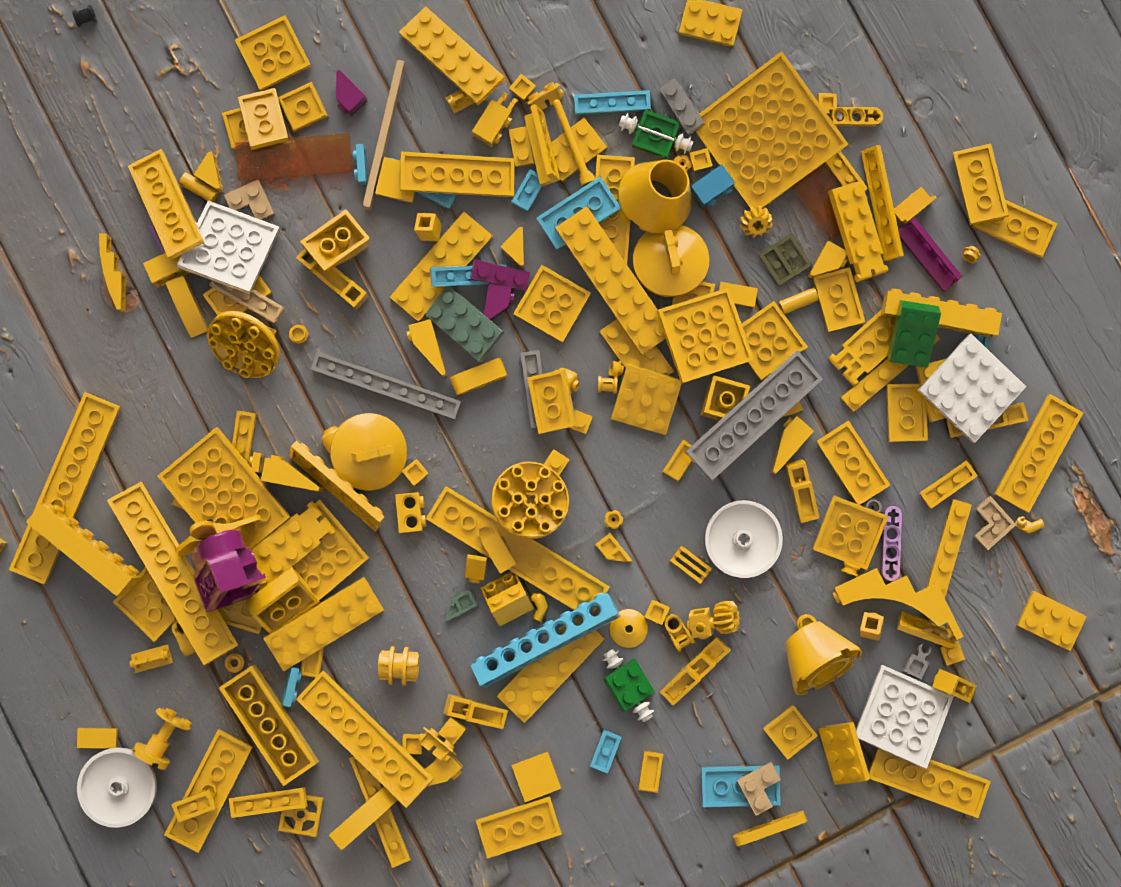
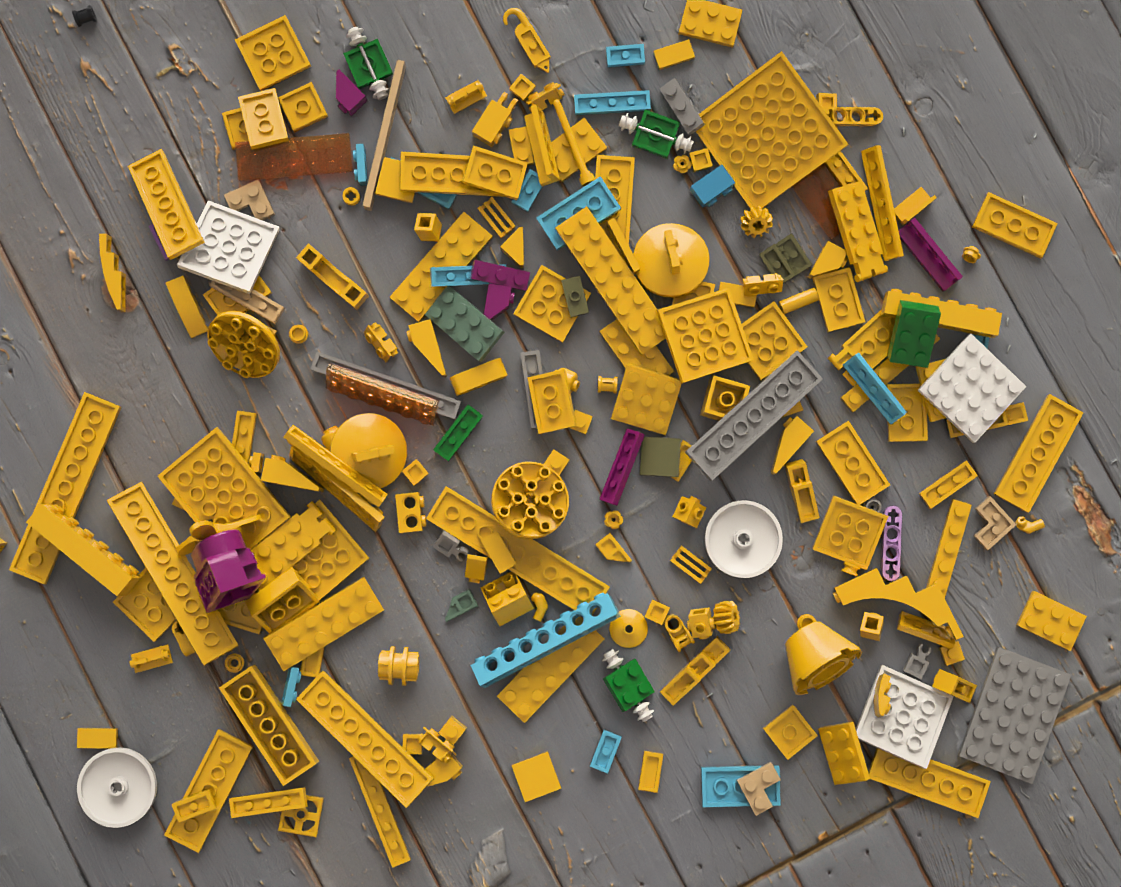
yellow piece [132,707,192,770] -> none
yellow panel [143,253,191,288] -> none
yellow piece [179,172,219,202] -> none
yellow slope [194,151,224,193] -> none
yellow slope [300,210,370,272] -> none
yellow slope [328,787,398,851] -> none
yellow plate [399,7,505,106] -> none
yellow slope [443,694,508,729] -> none
yellow plate [476,796,562,859] -> none
yellow plate [608,361,624,378] -> none
yellow cone [618,160,692,234] -> none
yellow beam [733,811,807,846] -> none
yellow plate [953,143,1009,226] -> none
none -> yellow plate [283,425,388,507]
none -> clear orange plate [326,363,439,426]
none -> yellow bush [342,187,360,206]
none -> green plate [343,27,394,100]
none -> yellow hinge [364,322,398,363]
none -> green plate [433,405,483,462]
none -> light grey plate [433,531,469,561]
none -> yellow plate [462,145,528,200]
none -> yellow tile [477,197,516,238]
none -> yellow plate [503,8,551,73]
none -> olive plate [561,276,589,318]
none -> magenta plate [599,428,645,506]
none -> medium azure plate [606,44,645,68]
none -> yellow tile [607,218,640,275]
none -> olive slope [640,437,681,477]
none -> yellow tile [653,39,695,70]
none -> yellow brick [672,496,707,528]
none -> yellow hinge [742,273,783,296]
none -> medium azure plate [843,352,907,425]
none -> yellow slope [874,674,891,717]
none -> light grey plate [958,647,1071,784]

